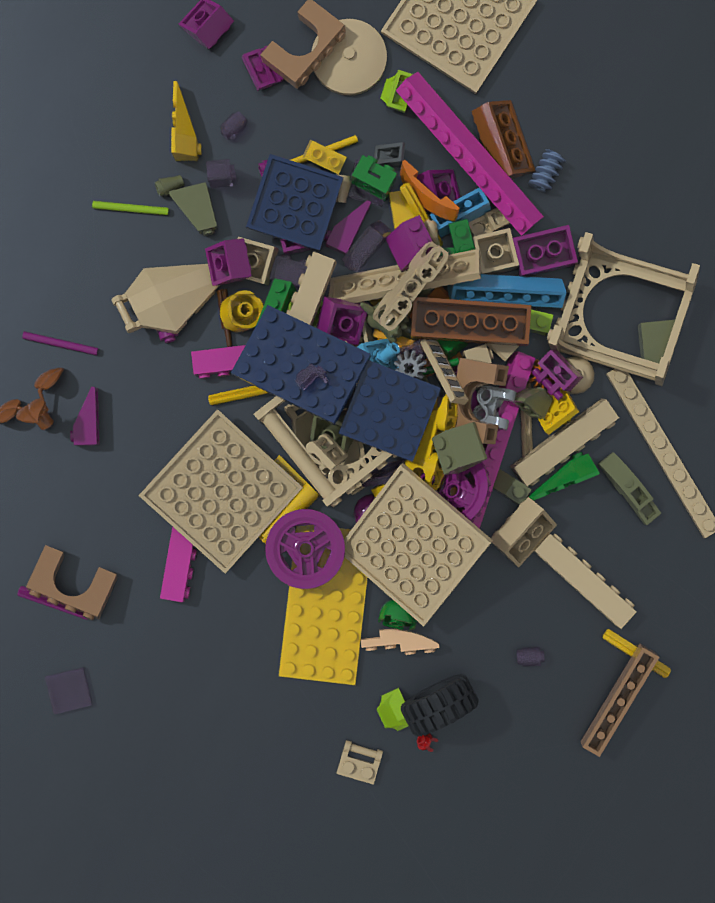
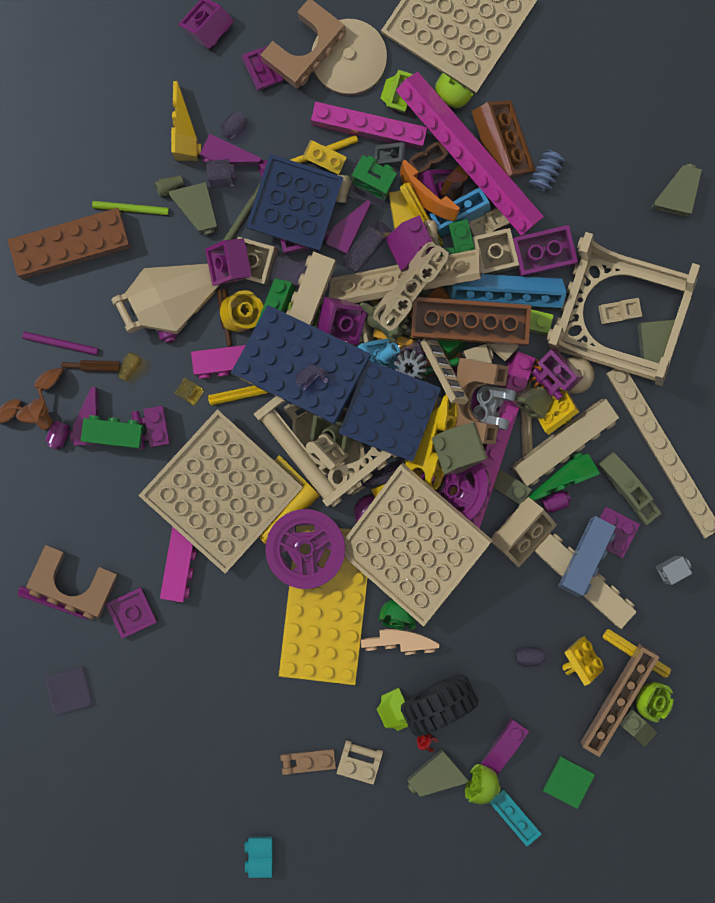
none -> dark orange brick [7,208,131,279]
none -> magenta brick [45,420,70,450]
none -> reddish brown axle [61,360,120,372]
none -> green brick [81,415,144,449]
none -> magenta plate [106,587,157,638]
none -> clear yellow cone [118,352,142,381]
none -> magenta brick [131,406,172,450]
none -> clear yellow slope [175,377,204,405]
none -> magenta slope [200,134,262,167]
none -> olive bar [223,183,260,241]
none -> teal brick [245,836,273,878]
none -> medium nougat plate [280,749,336,775]
none -> dark pink brick [311,102,427,151]
none -> olive slope [407,749,468,797]
none -> reddish brown brick [408,142,448,175]
none -> lime cylinder [435,72,474,108]
none -> reddish brown slope [440,165,470,201]
none -> lime cylinder [465,764,501,805]
none -> magenta slope [481,718,529,775]
none -> teal plate [490,789,541,846]
none -> magenta brick [541,490,571,513]
none -> green tile [543,756,595,809]
none -> sand blue brick [558,516,616,597]
none -> yellow plate [563,636,605,686]
none -> tan slope [598,298,642,325]
none -> magenta plate [599,507,640,558]
none -> olive slope [619,707,657,747]
none -> lime cylinder [635,682,674,722]
none -> olive slope [651,164,702,217]
none -> light grey brick [656,556,692,585]

